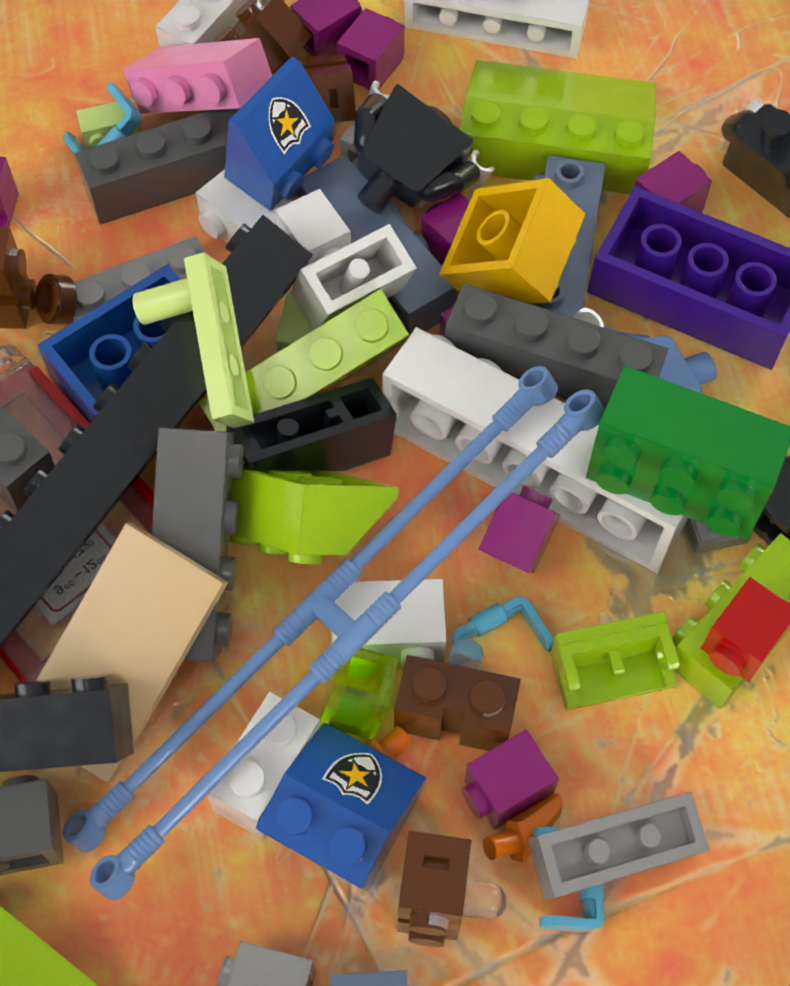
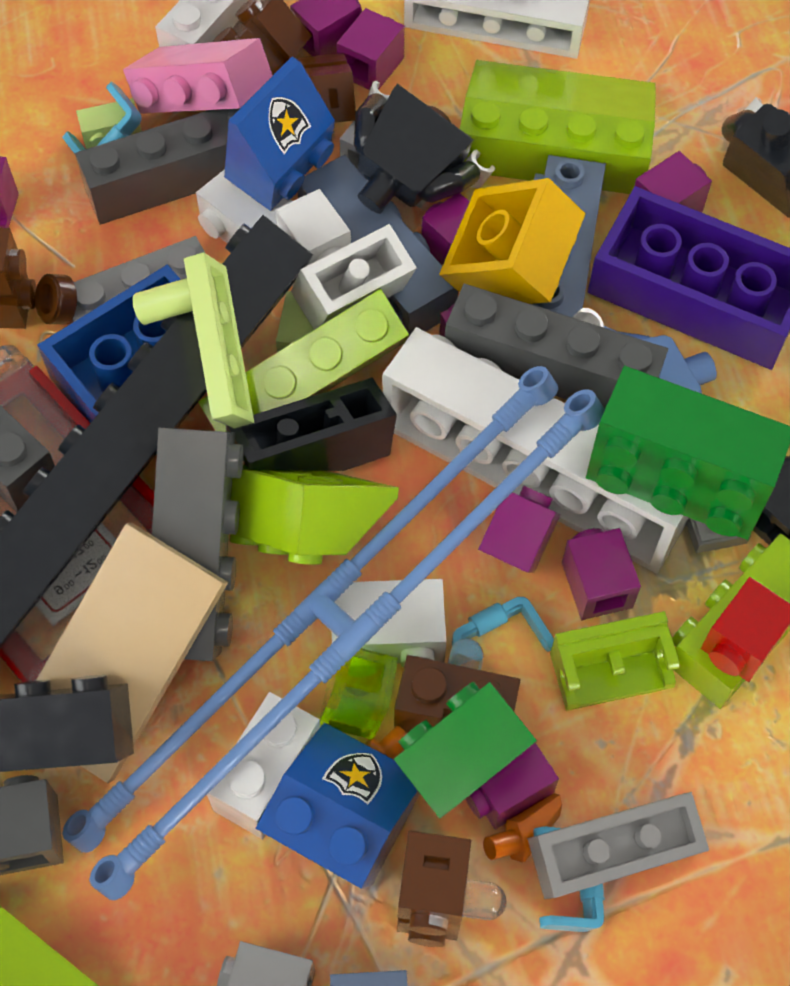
none -> green brick [394,681,537,819]
none -> magenta brick [562,528,641,621]

